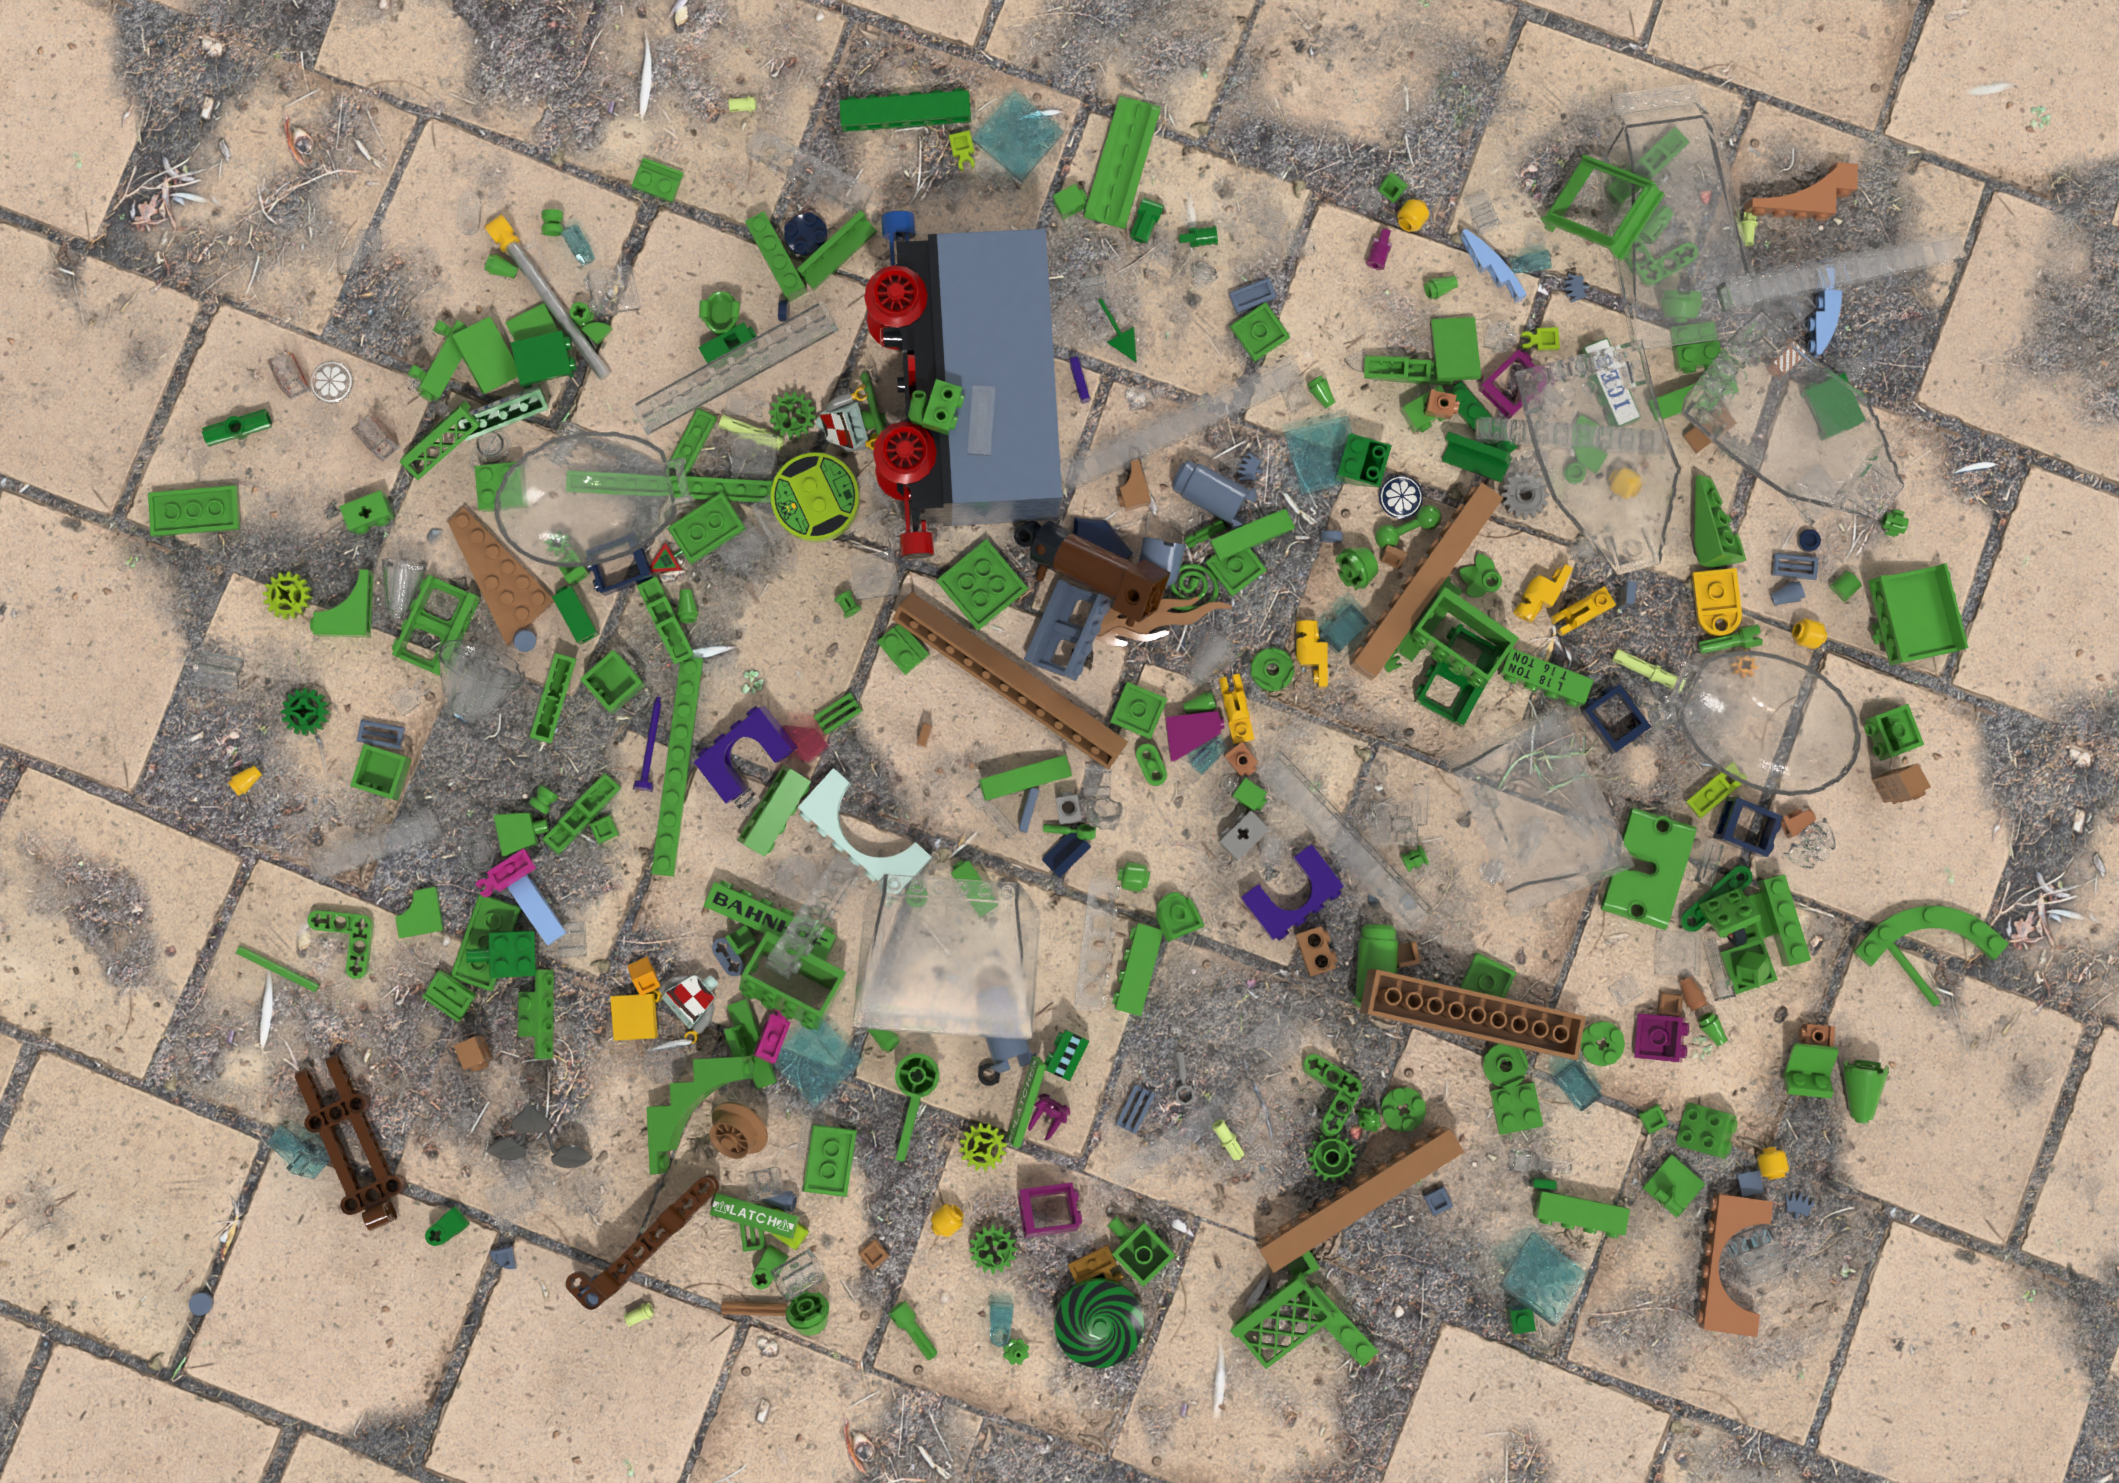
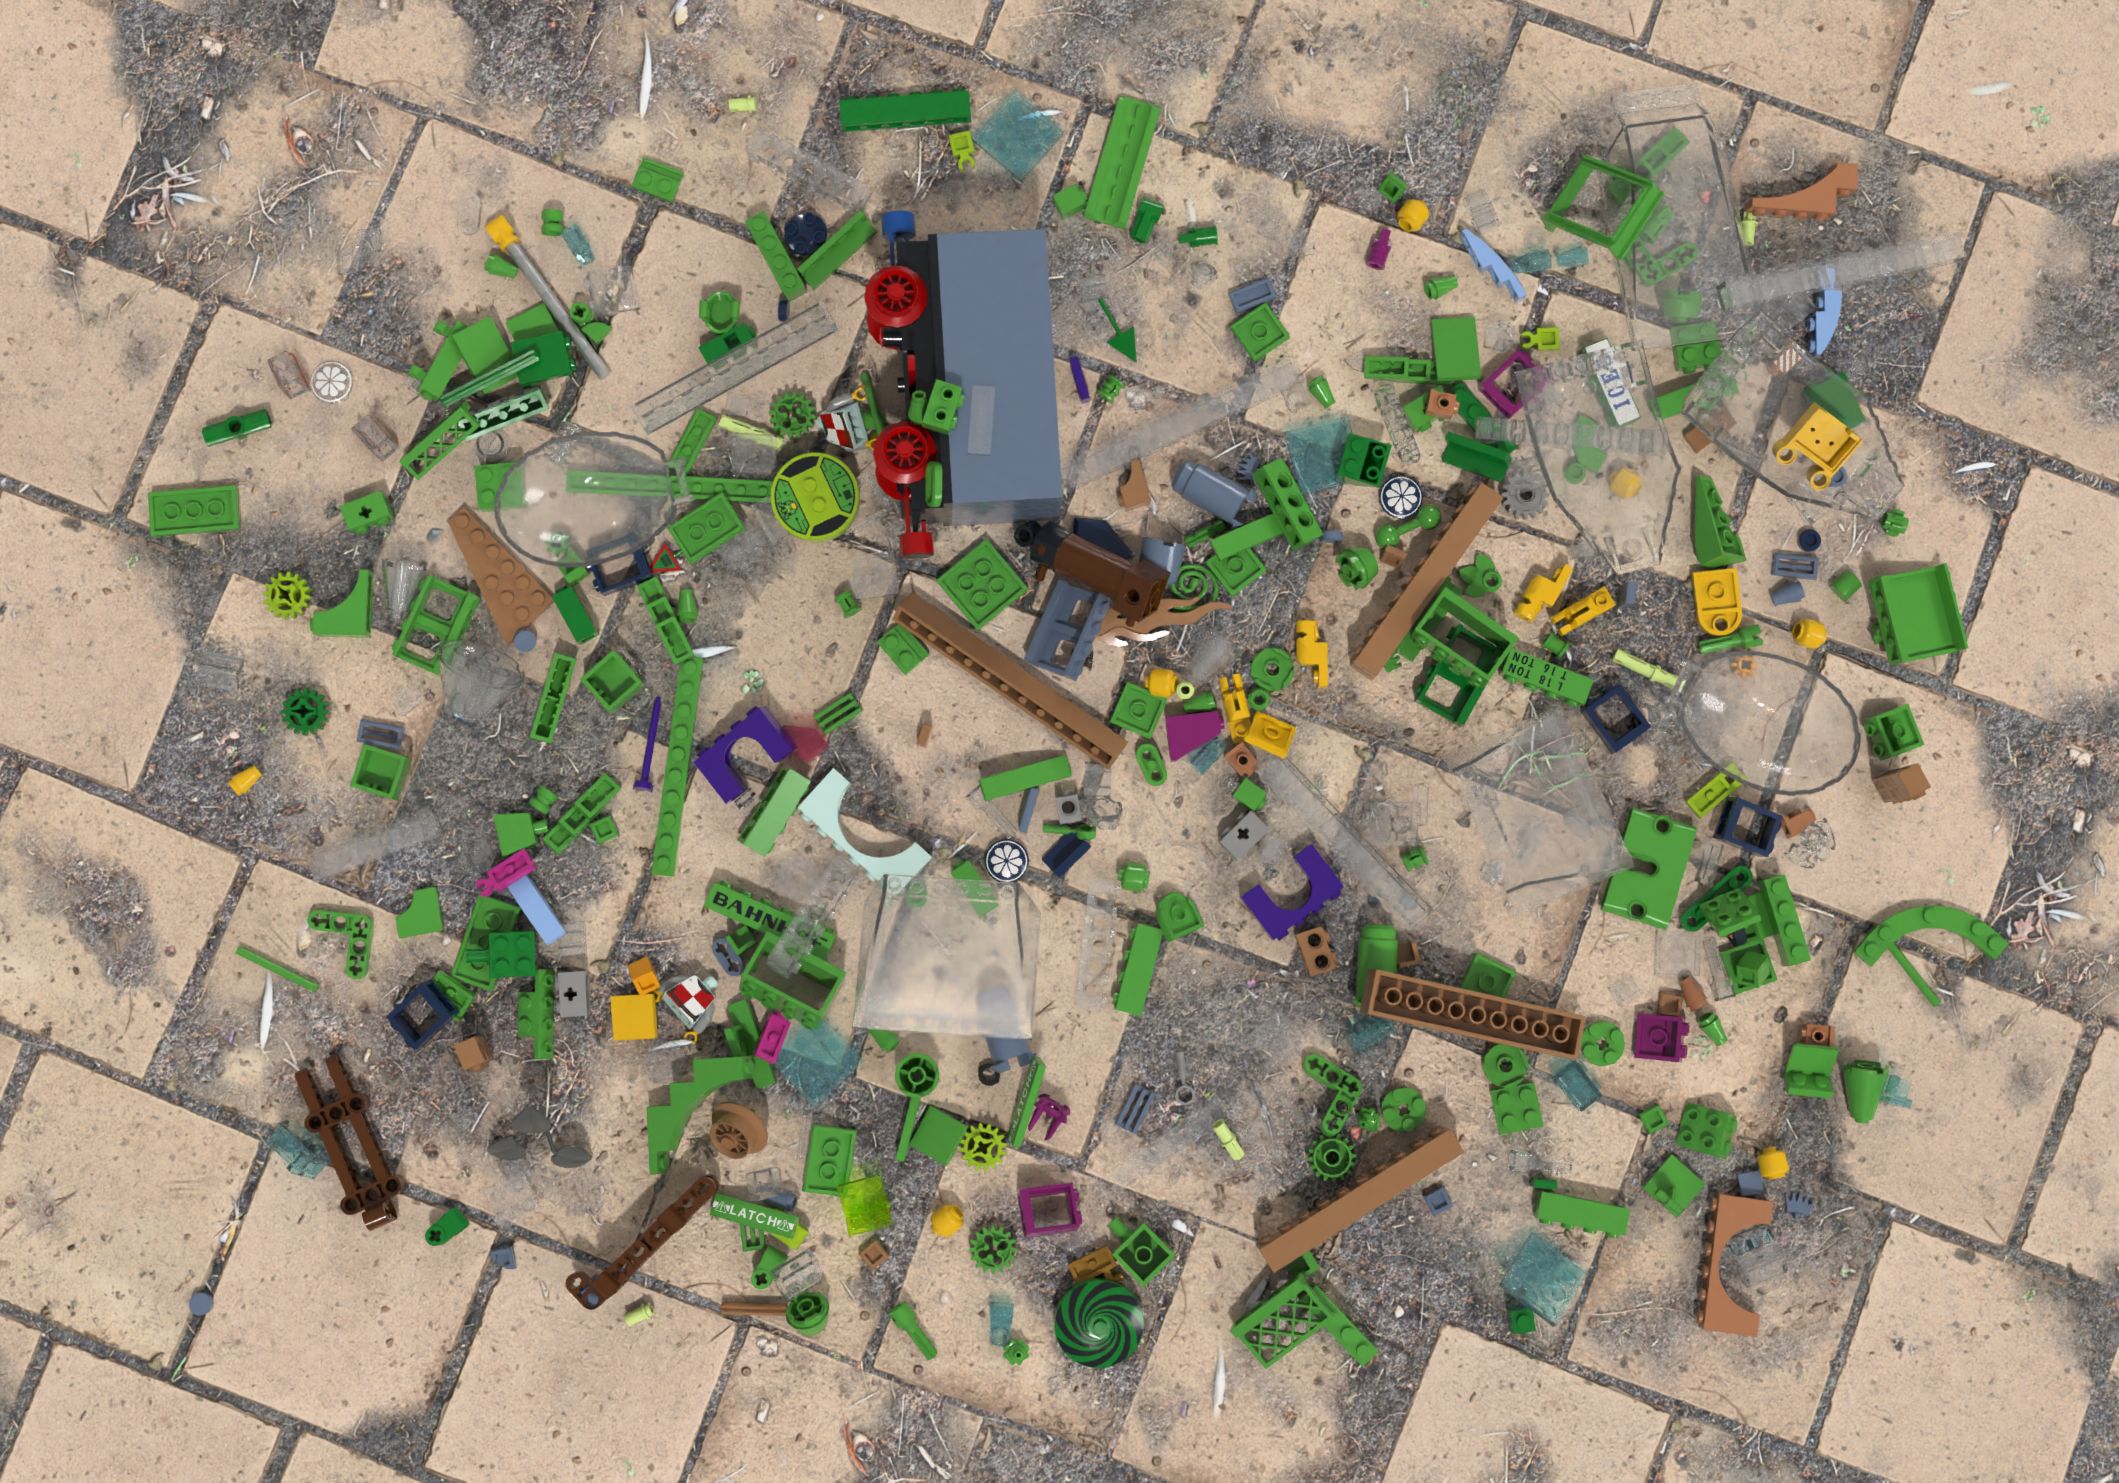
green slope [1044,1029,1089,1081] -> none
clear light blue brick [1319,604,1370,654] -> none
sand blue piece [1564,274,1589,303] -> none
none -> dark blue window [386,979,460,1050]
none -> green axle [440,349,539,407]
none -> light grey brick [555,971,591,1017]
none -> clear neon green bracket [837,1174,893,1237]
none -> bright green tile [909,1105,968,1166]
none -> bright green tile [925,461,942,507]
none -> dish [985,839,1029,883]
none -> bright green bush [1096,374,1125,404]
none -> yellow head [1145,668,1179,698]
none -> yellowish green pin [1176,682,1194,700]
none -> yellow tile [1244,710,1297,759]
none -> bright green plate [1248,688,1270,710]
none -> bright green brick [1252,458,1324,551]
none -> clear light blue piece [1348,1018,1399,1059]
none -> clear beam [1374,384,1420,466]
none -> bright green bush [1541,631,1570,659]
none -> clear light blue cone [1556,246,1589,267]
none -> yellow piece [1772,402,1863,490]
none -> sand blue tile [1829,466,1847,487]
none -> clear light blue panel [1880,1075,1913,1109]

